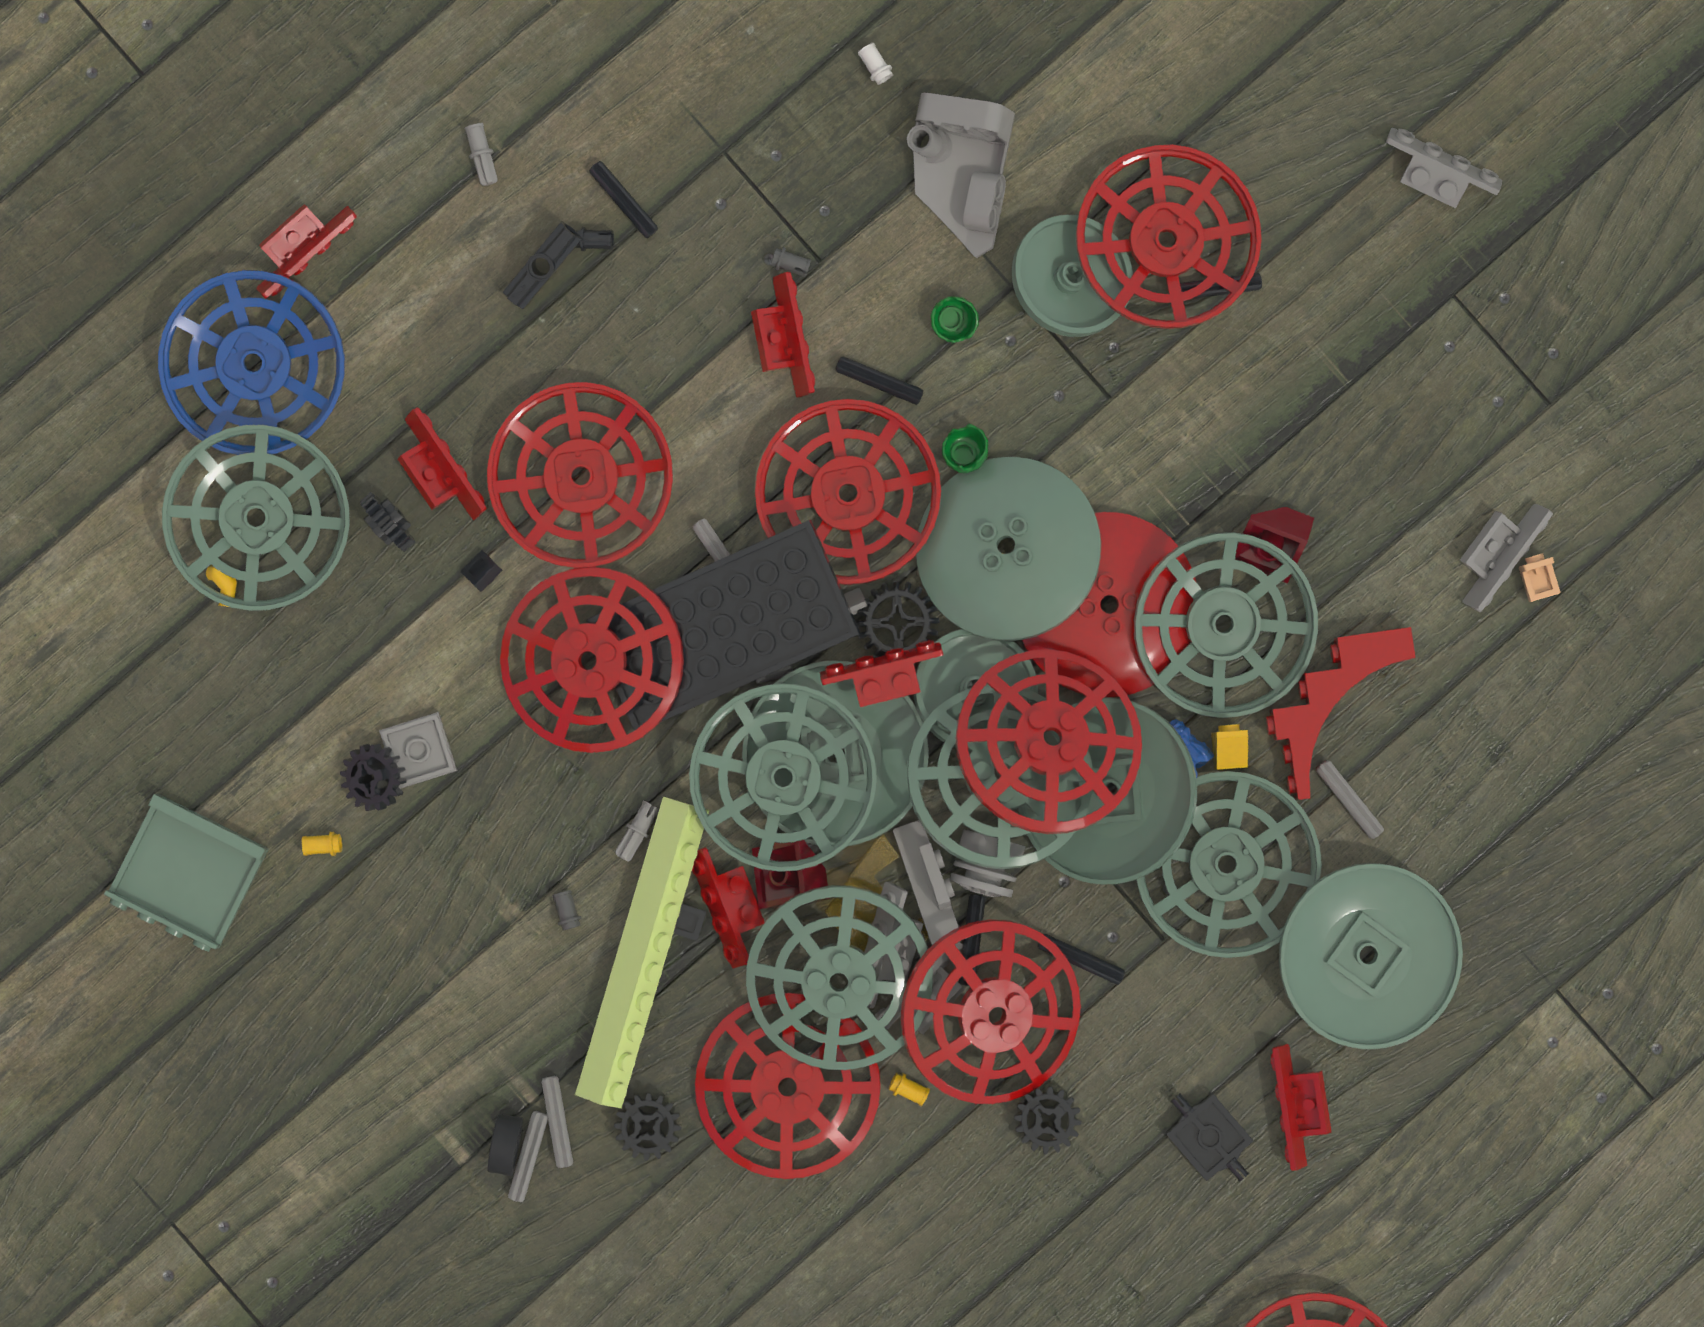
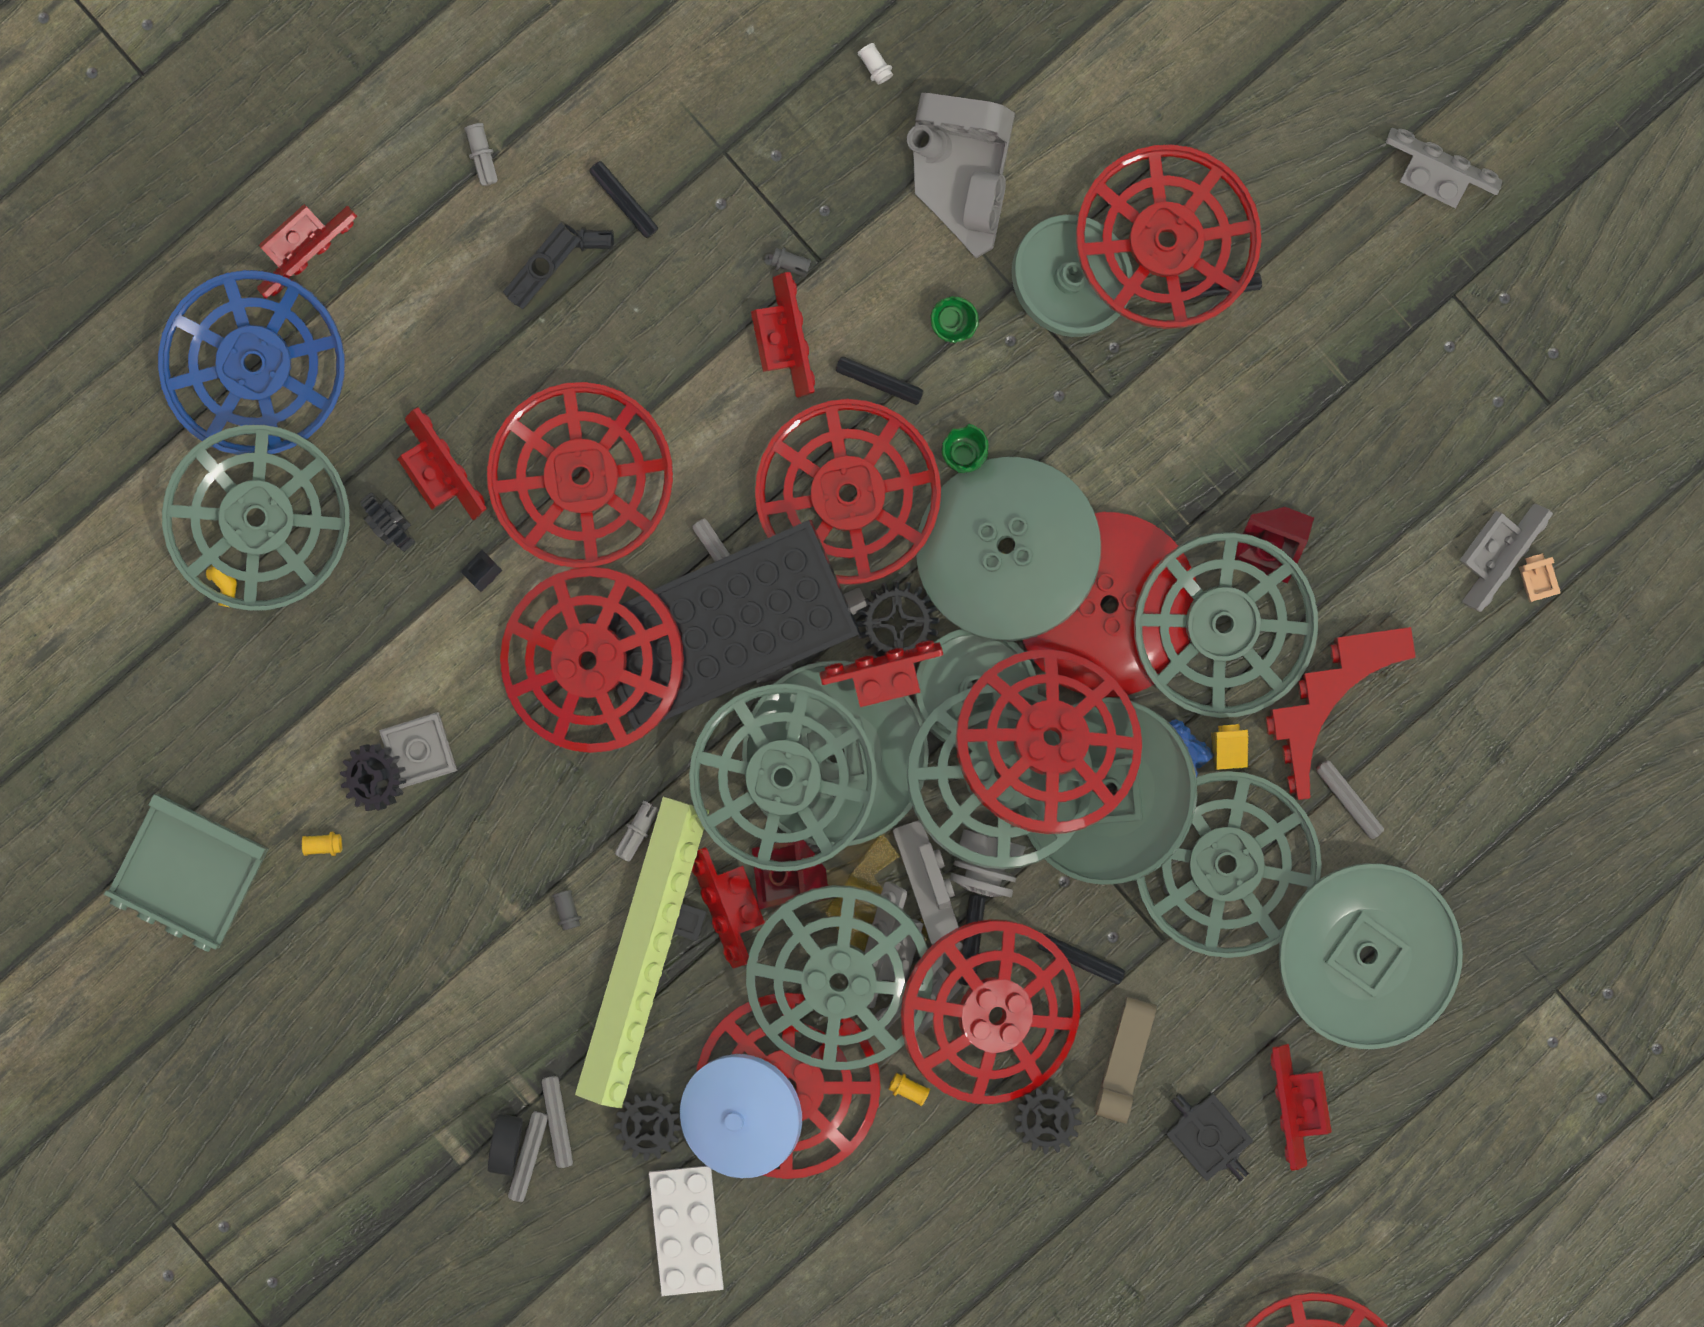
none -> white plate [649,1165,724,1296]
none -> light blue dish [680,1054,802,1178]
none -> dark tan beam [1094,997,1157,1124]

